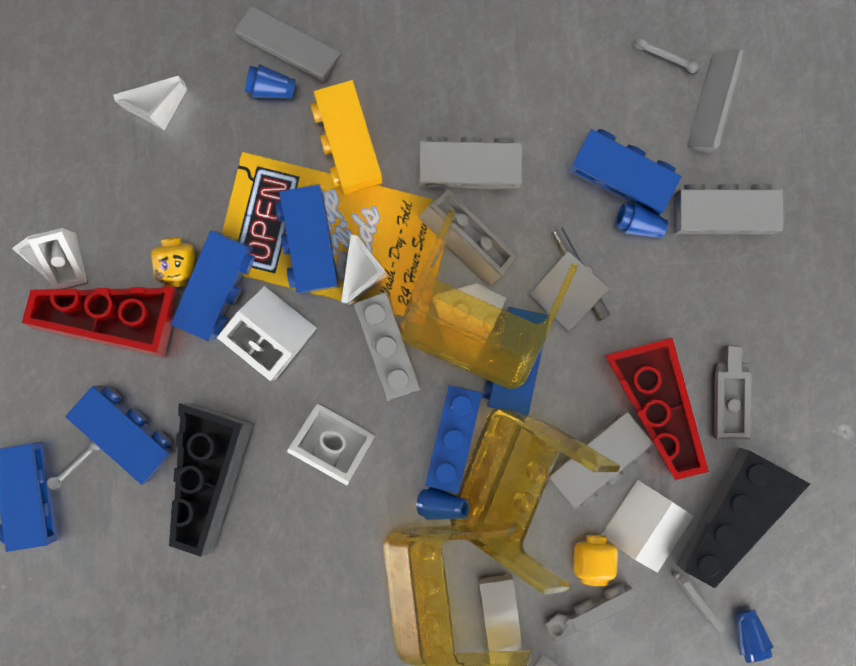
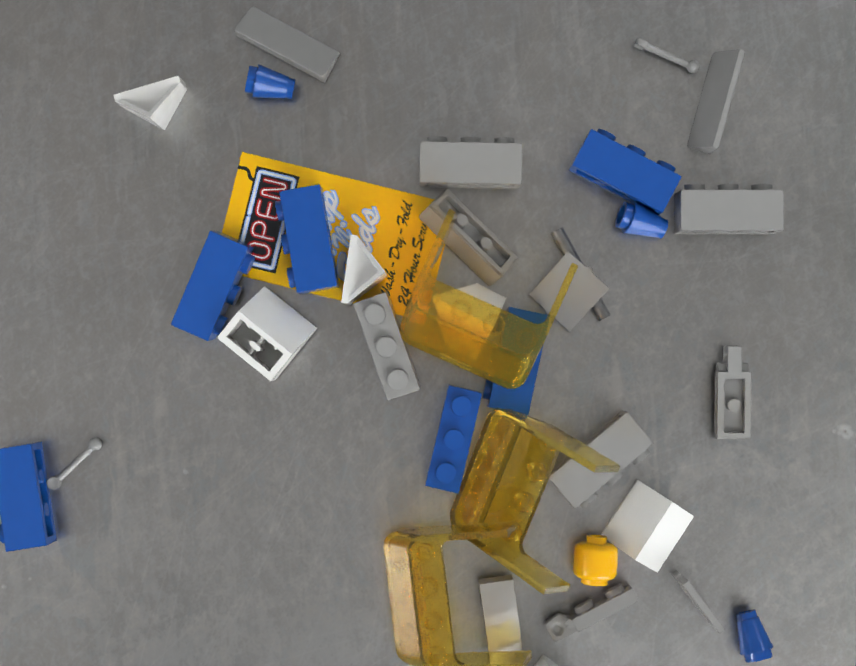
white slope [12,228,87,289] -> none
red wedge [22,286,181,358] -> none
blue brick [65,385,176,485] -> none
yellow head [151,237,197,287] -> none
black wedge [169,403,254,557] -> none
white slope [287,403,375,485] -> none
yellow brick [310,80,382,195] -> none
blue cone [416,487,470,520] -> none
red wedge [604,337,709,480] -> none
black wedge [676,448,810,588] -> none

